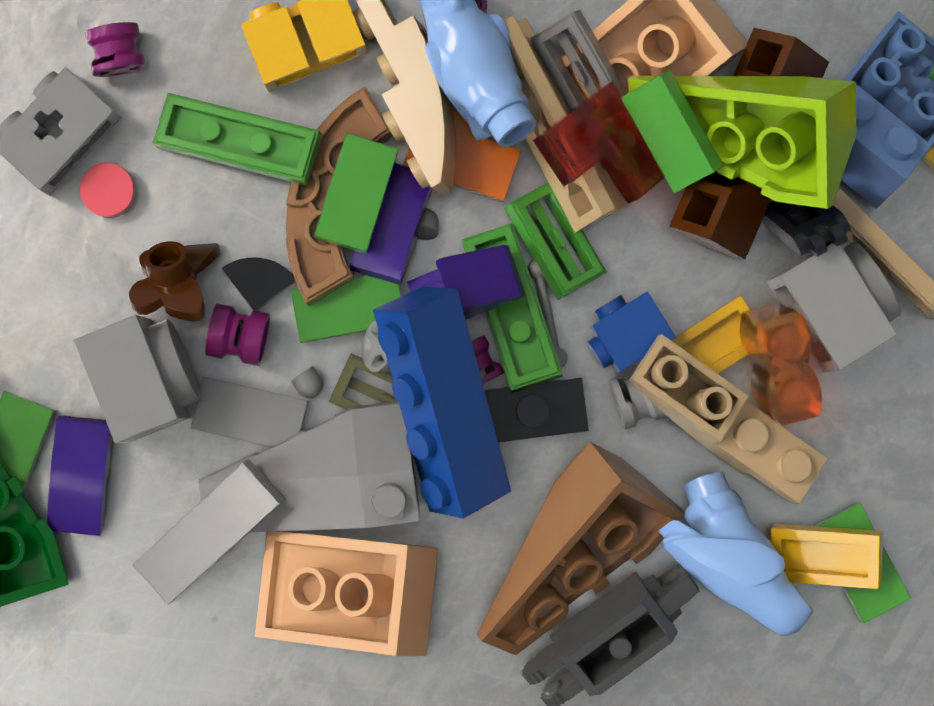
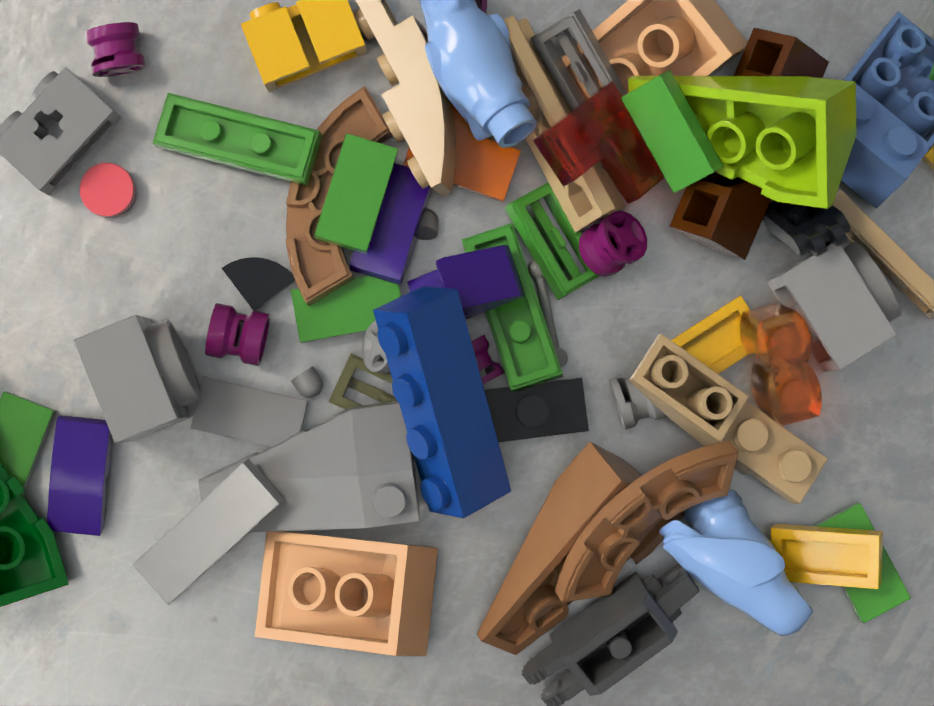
reddish brown animal [129,241,221,322] -> none
blue brick [587,291,676,373] -> none
none -> medium nougat tile [555,441,739,603]
none -> magenta wheel [579,211,647,277]

